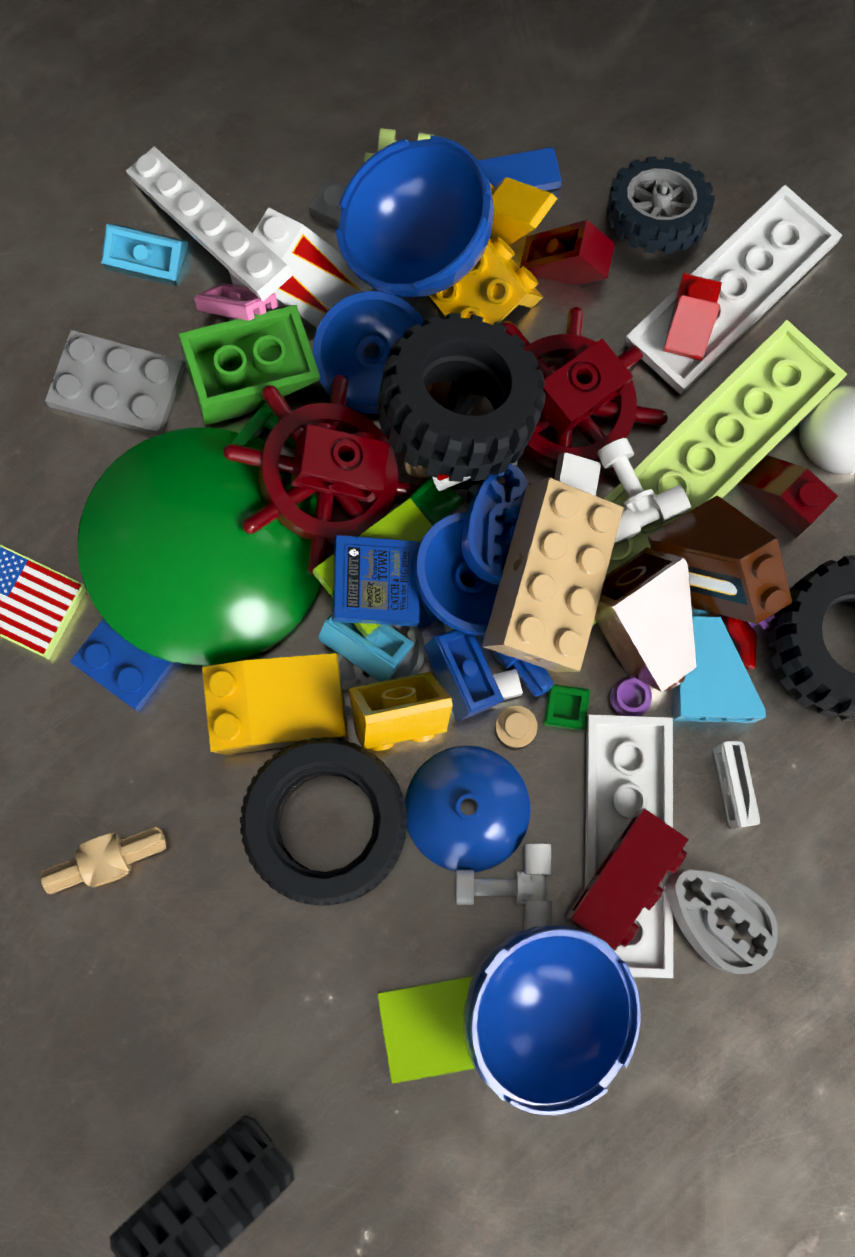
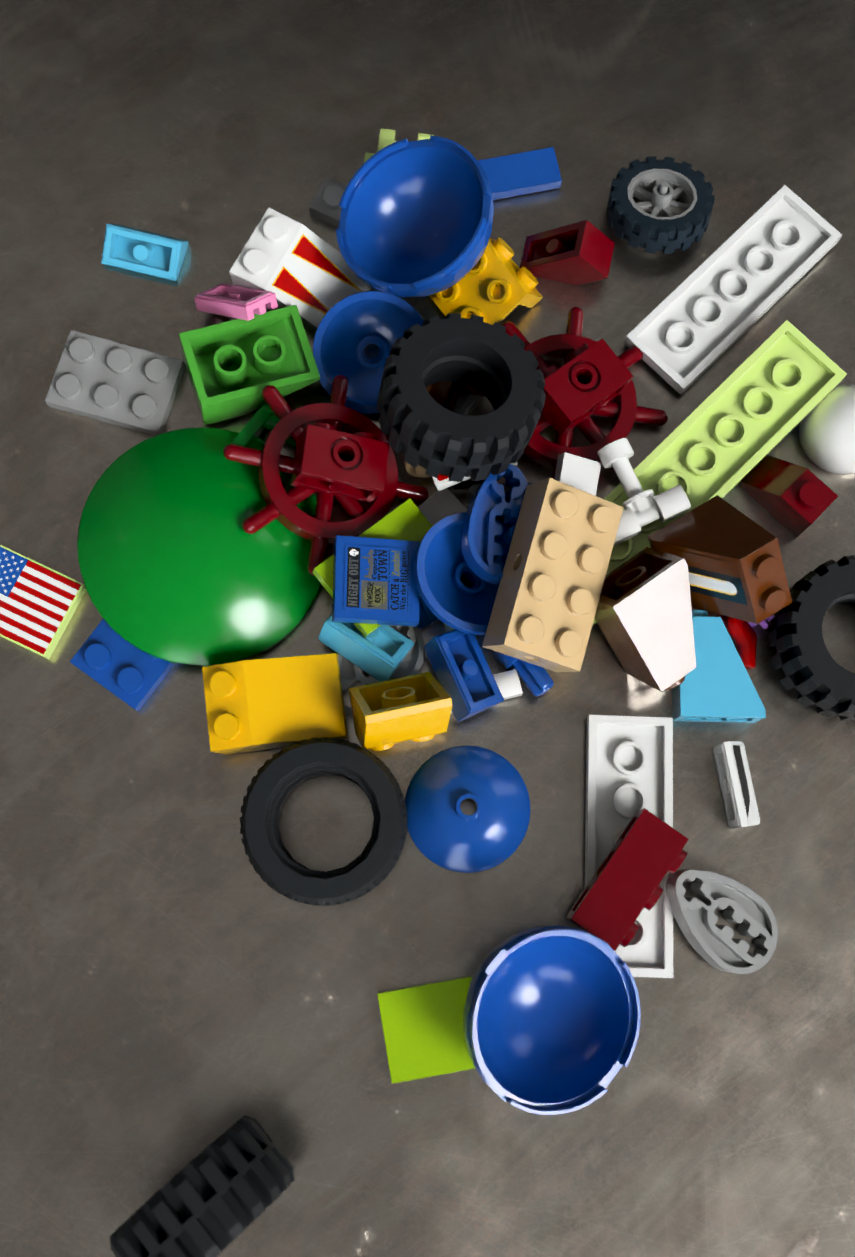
tan axle [40,826,167,894] -> none
white plate [126,147,293,301] -> none
green tile [406,476,464,526] -> none
white bar [456,844,552,930] -> none
yellow slope [490,177,557,245] -> none
tan plate [495,706,538,748] -> none
green tile [542,684,590,732] -> none
medium lavender plate [610,676,652,716] -> none
slope [663,273,722,361] -> none

